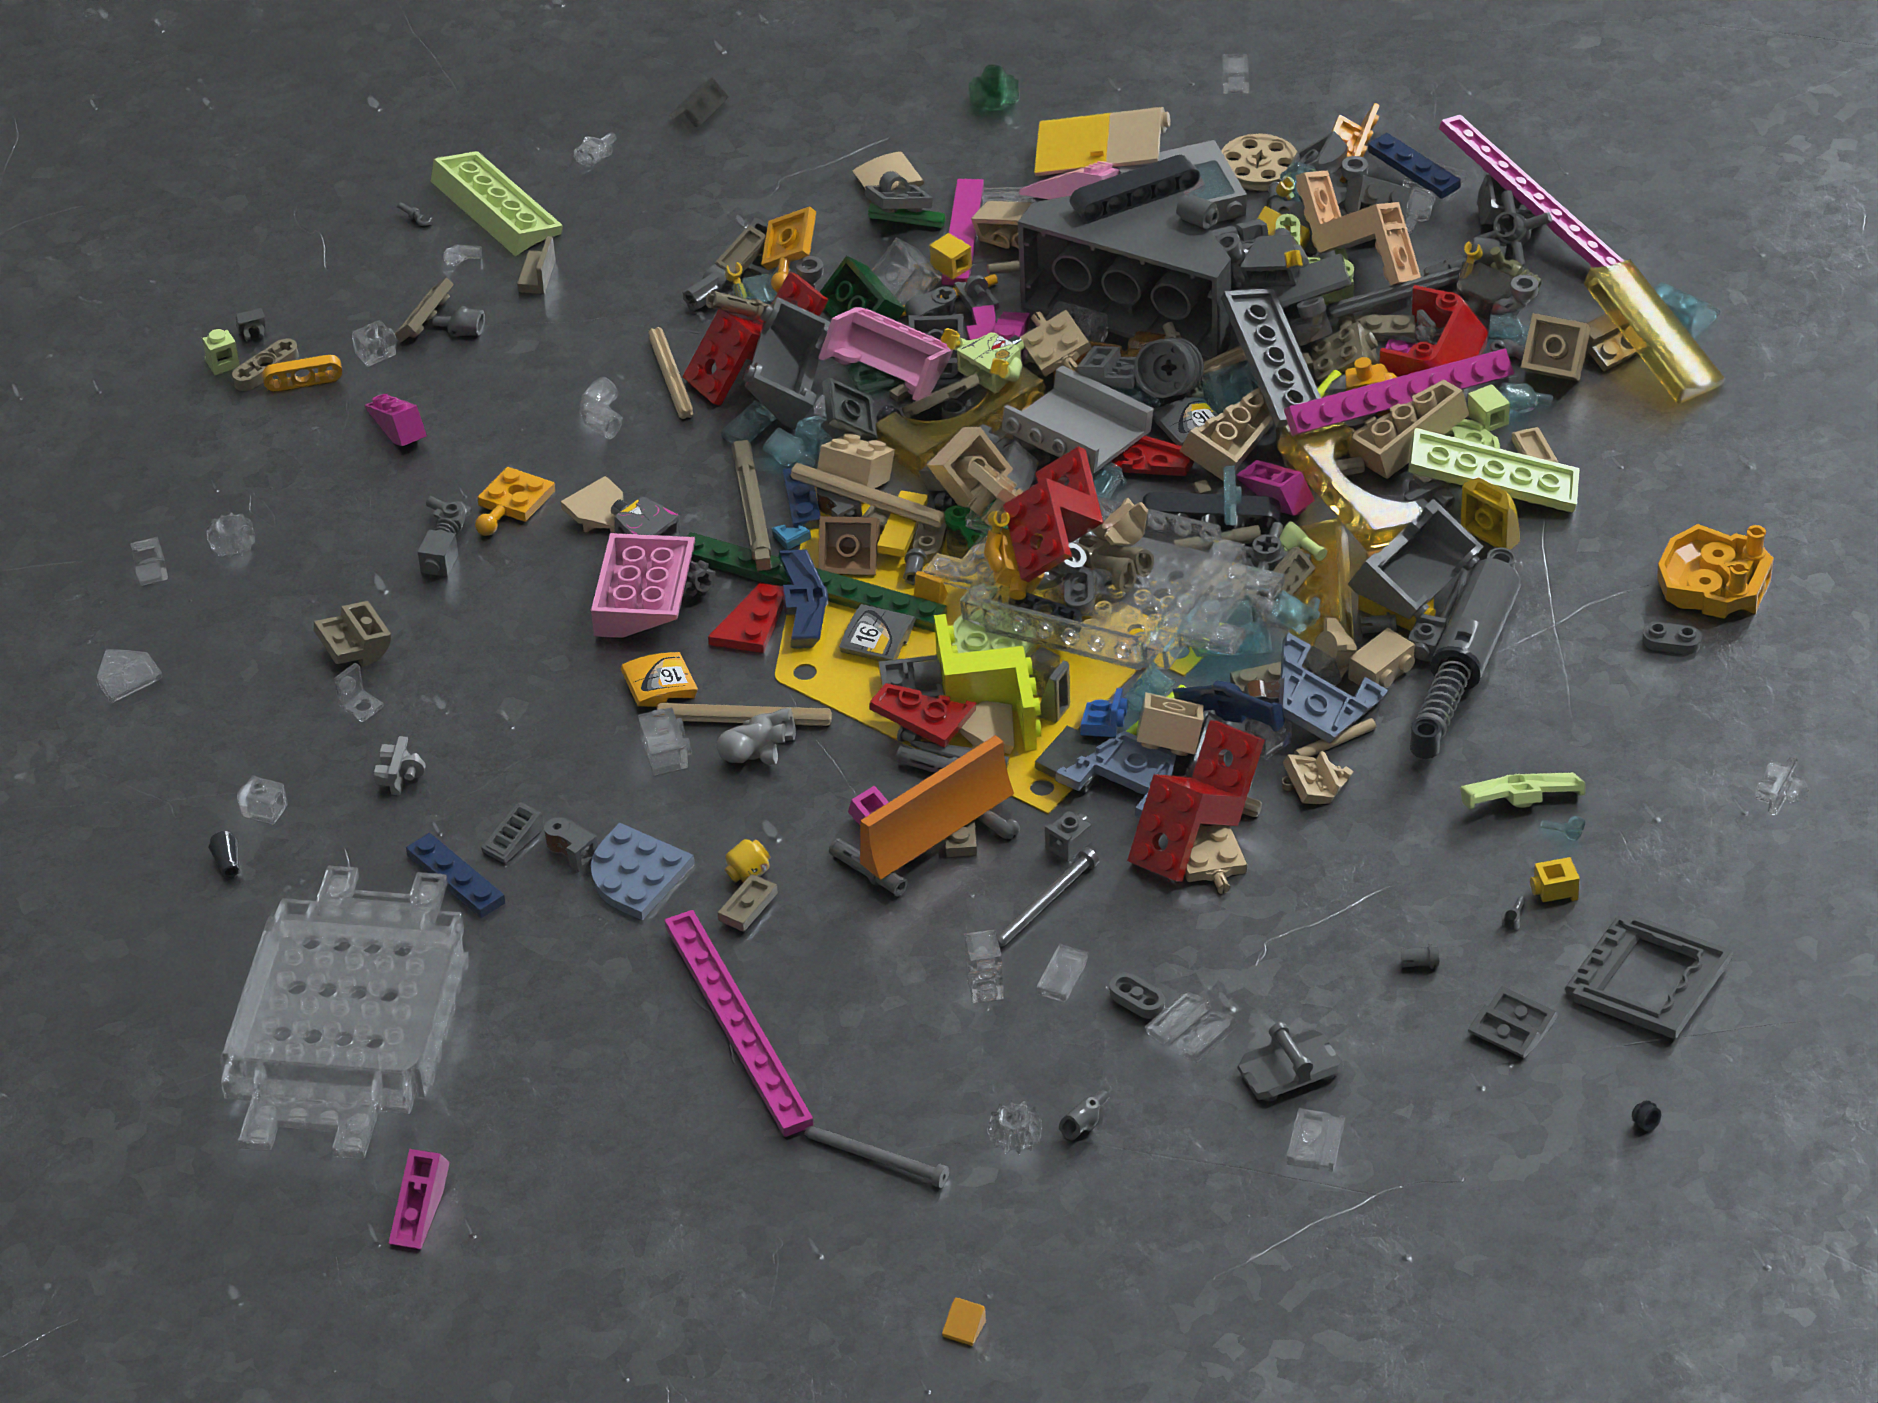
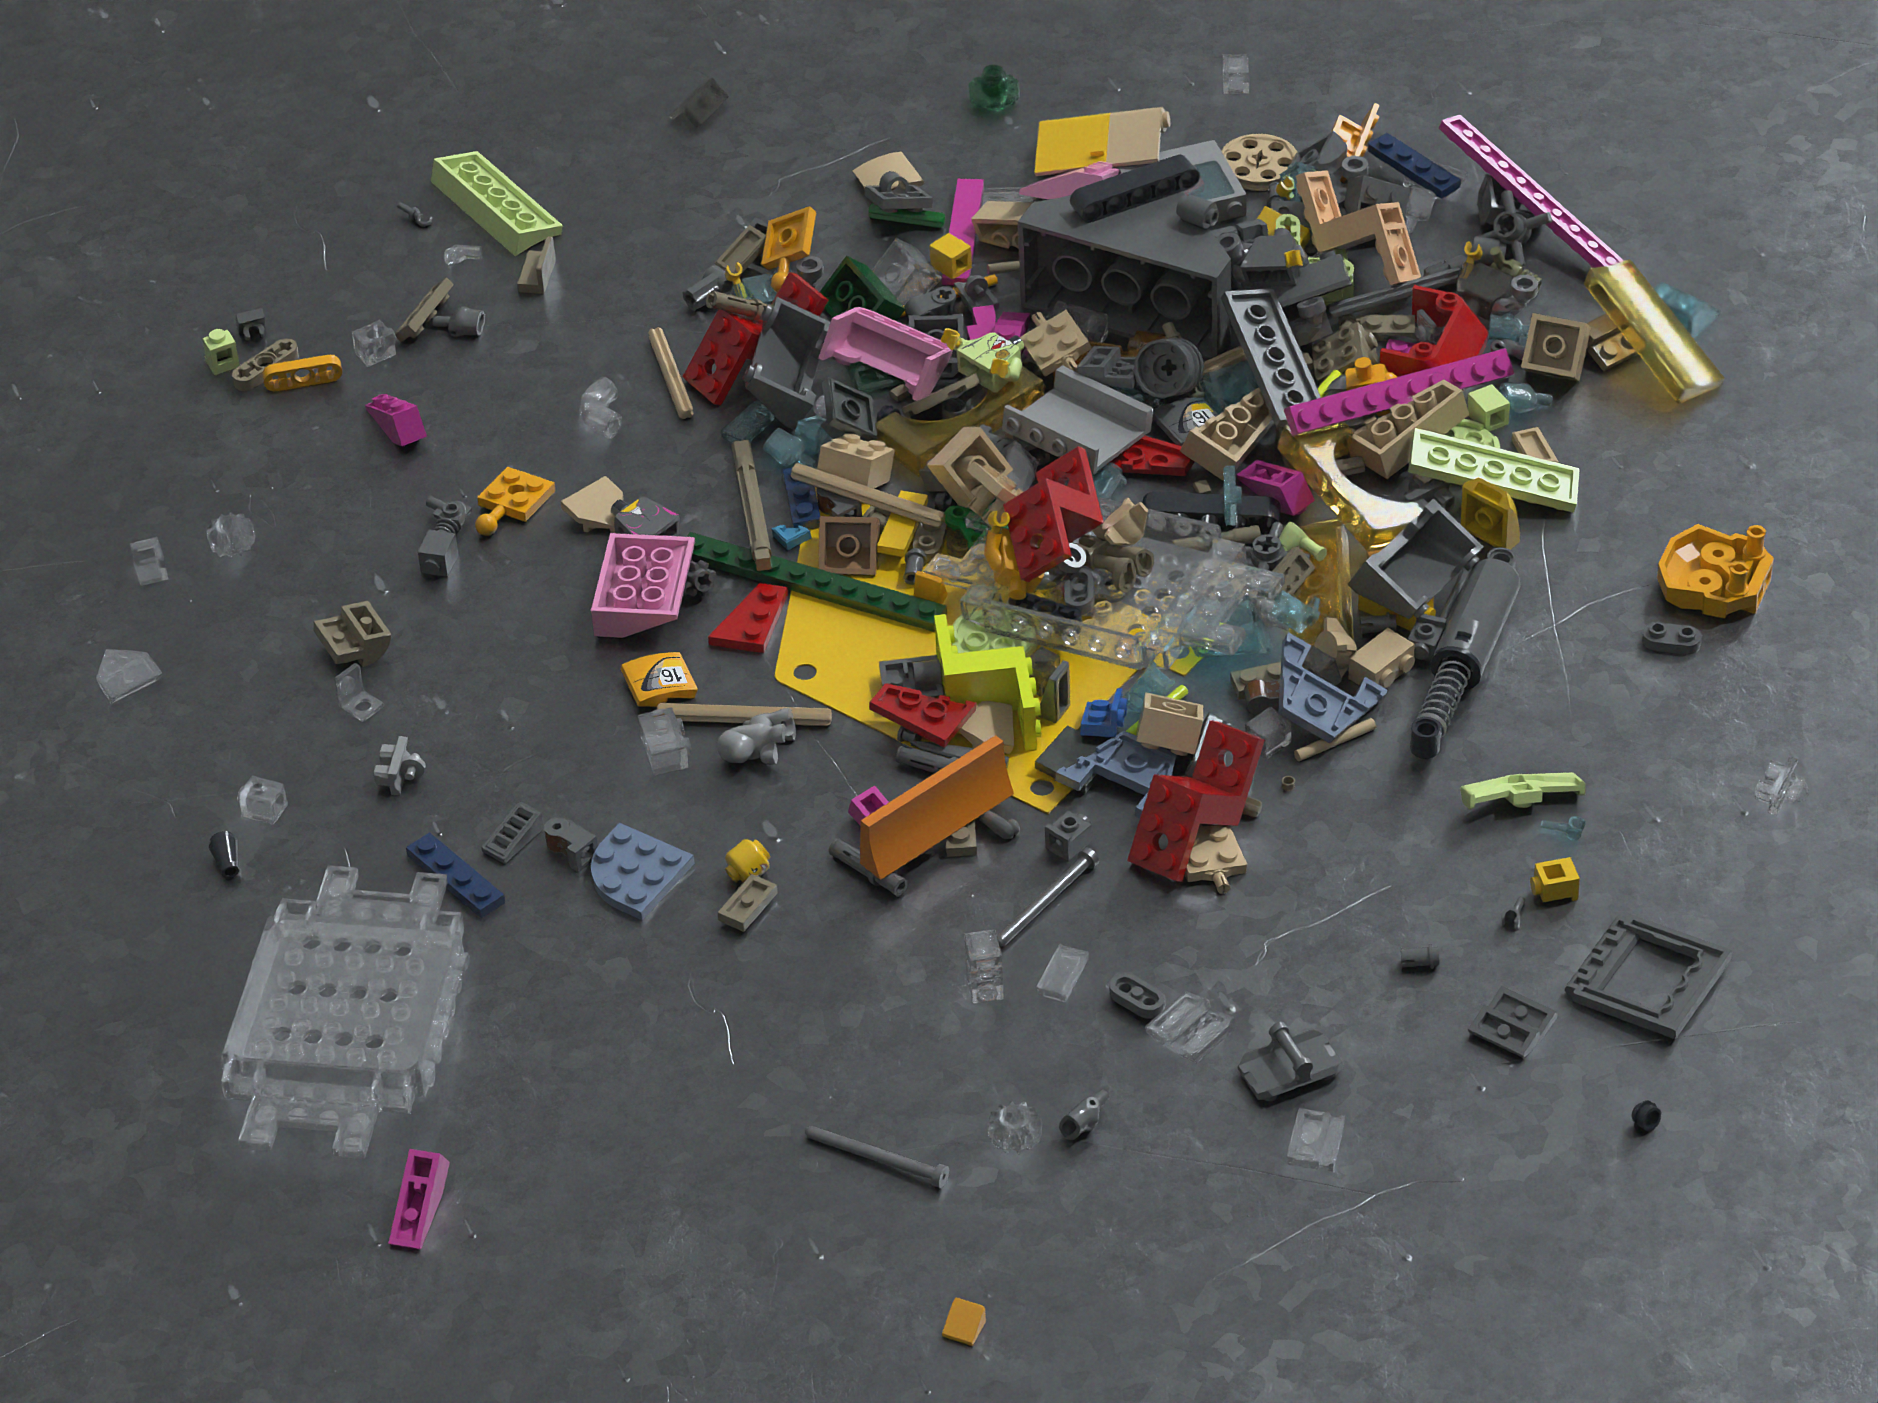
clear piece [573,132,617,166] -> none
dark pink plate [664,910,814,1137] -> none
dark blue plate [778,549,829,648] -> none
dark grey slope [839,604,916,661] -> none
dark blue plate [1173,680,1285,731] -> none
tan slope [1283,751,1354,804] -> none

